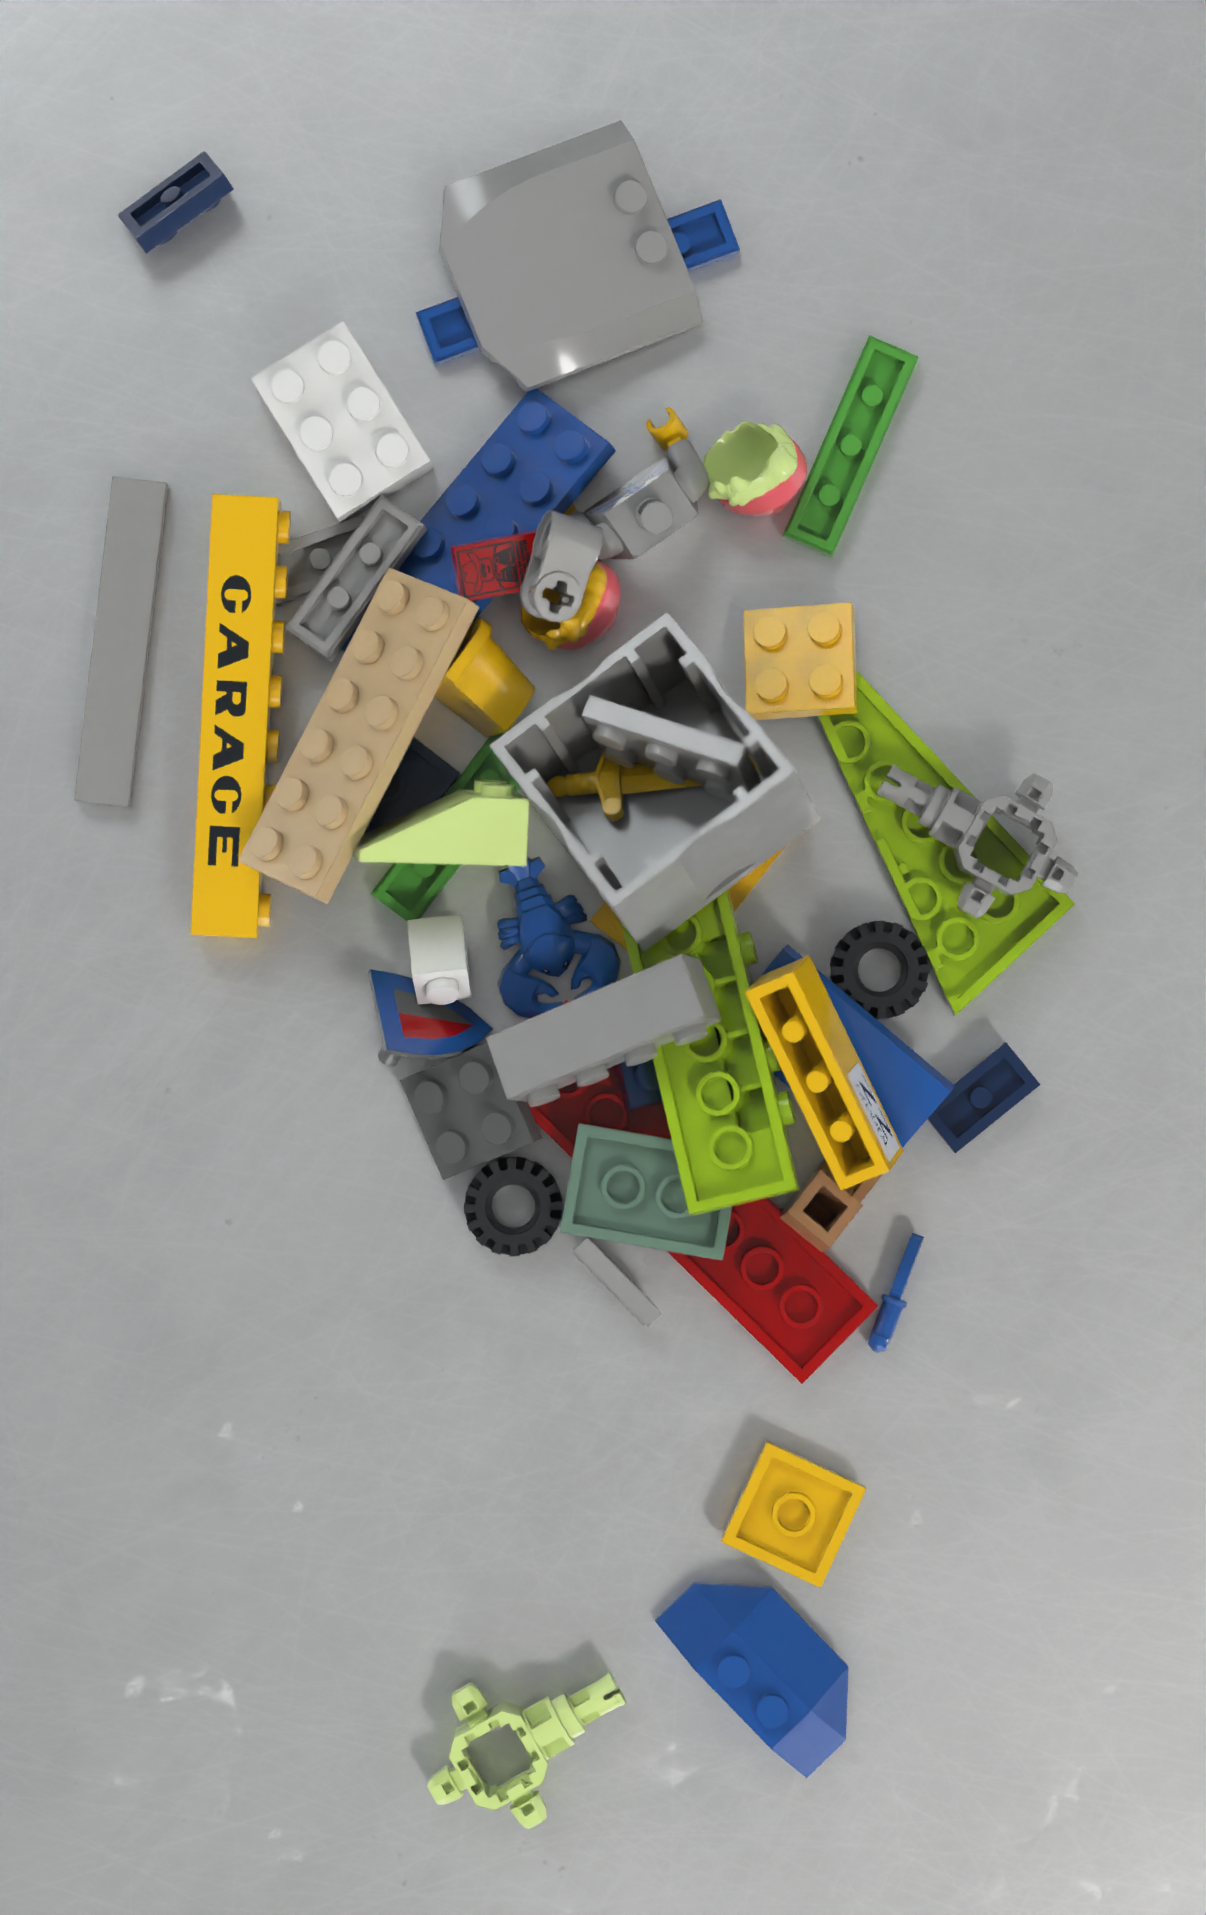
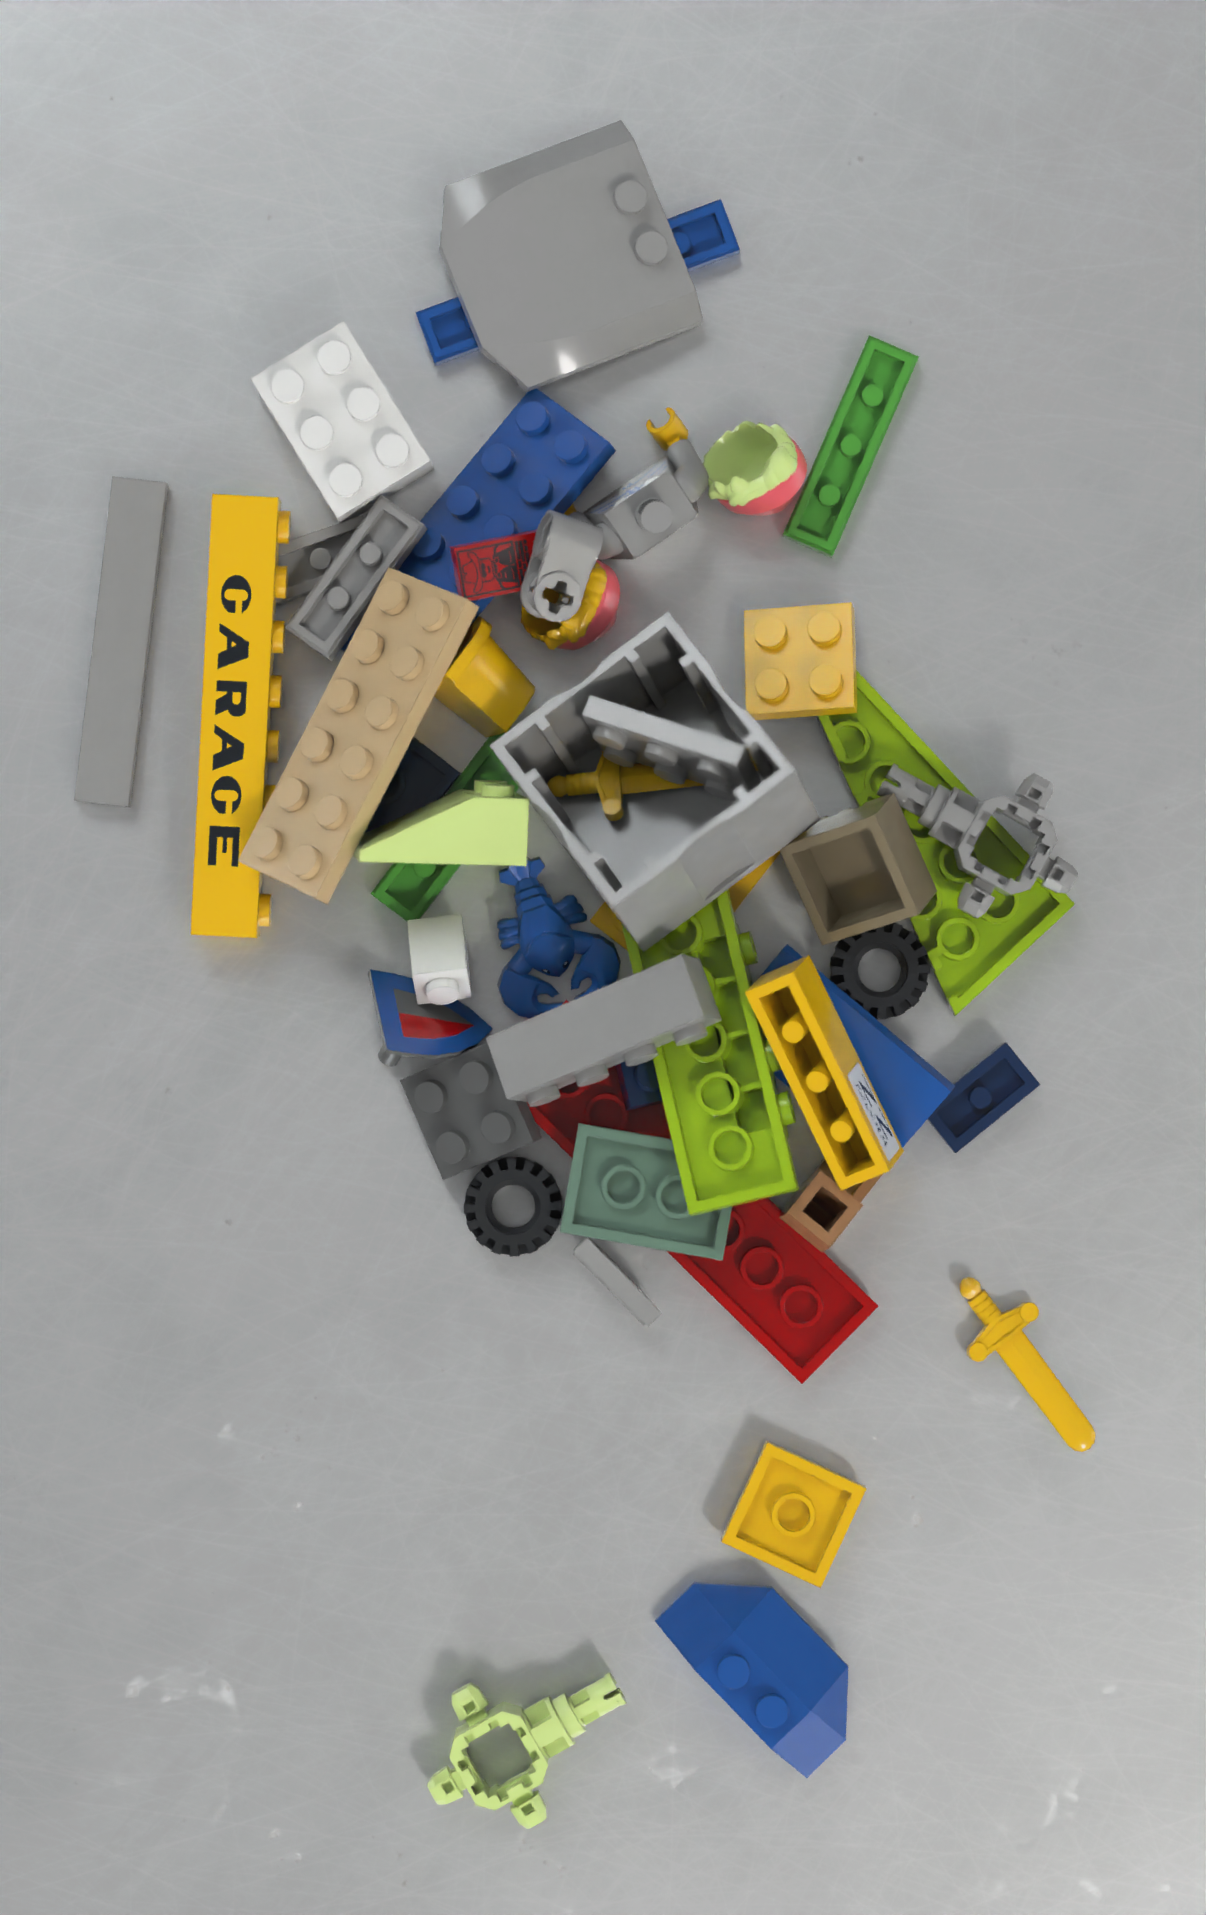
dark blue plate [118,151,234,254] -> none
blue piece [868,1233,924,1353] -> none
none -> dark tan piece [780,793,937,946]
none -> yellow sword [959,1277,1096,1452]

